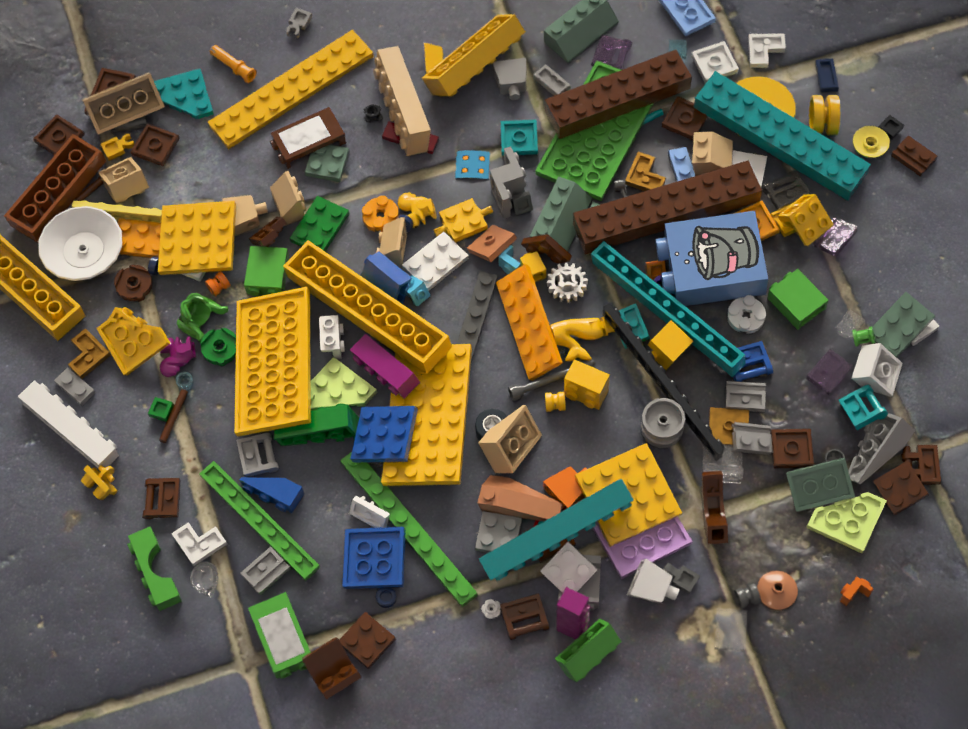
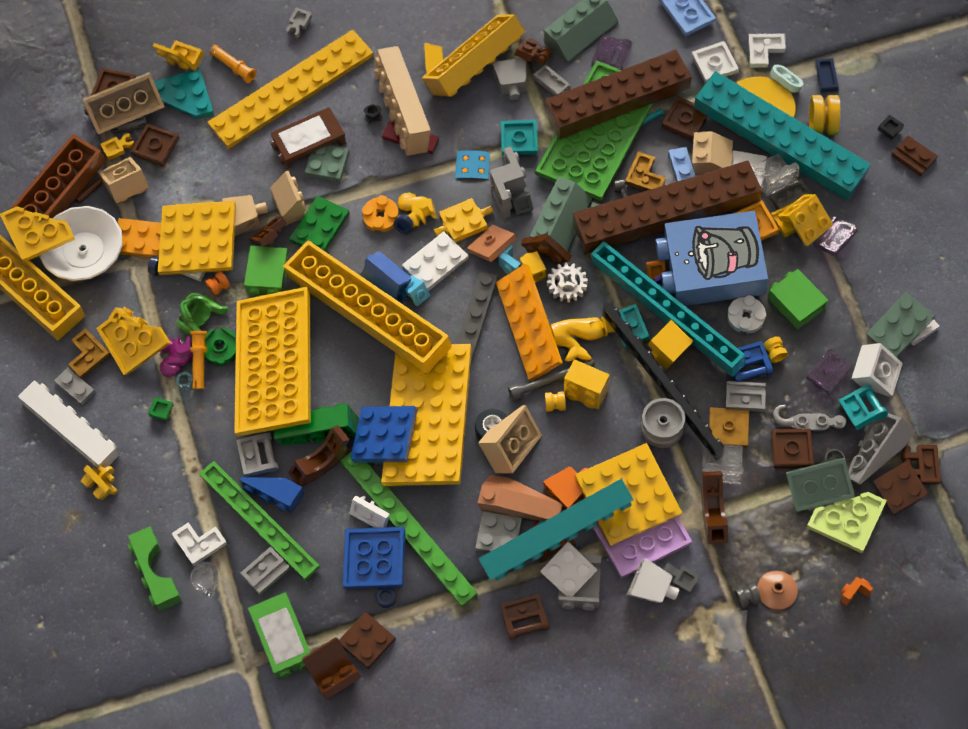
reddish brown plate [33,114,85,155] -> none
light yellow plate [72,200,162,223] -> none
reddish brown plate [114,265,153,302] -> none
reddish brown plate [143,478,181,519] -> none
reddish brown bar [159,389,188,443] -> none
yellowish green plate [311,357,377,411] -> none
white bracket [319,315,345,359] -> none
magenta brick [350,334,420,398] -> none
tan slope [376,217,407,268] -> none
white plate [481,599,501,619] -> none
bright green brick [555,619,622,682] -> none
magenta brick [557,587,591,640] -> none
clear light blue tile [669,39,687,59] -> none
light grey plate [732,422,773,455] -> none
clear bracket [835,309,866,339] -> none
bright green bush [852,326,875,347] -> none
light yellow dish [853,126,890,158] -> none
none -> yellow plate [0,207,75,263]
none -> yellow bracket [152,40,205,71]
none -> light orange pin [190,331,207,389]
none -> reddish brown arch [288,425,349,487]
none -> reddish brown plate [514,38,552,65]
none -> clear bracket [751,154,800,196]
none -> yellow wheel [763,337,788,363]
none -> light aqua plate [770,65,803,93]
none -> light grey piece [773,405,846,431]

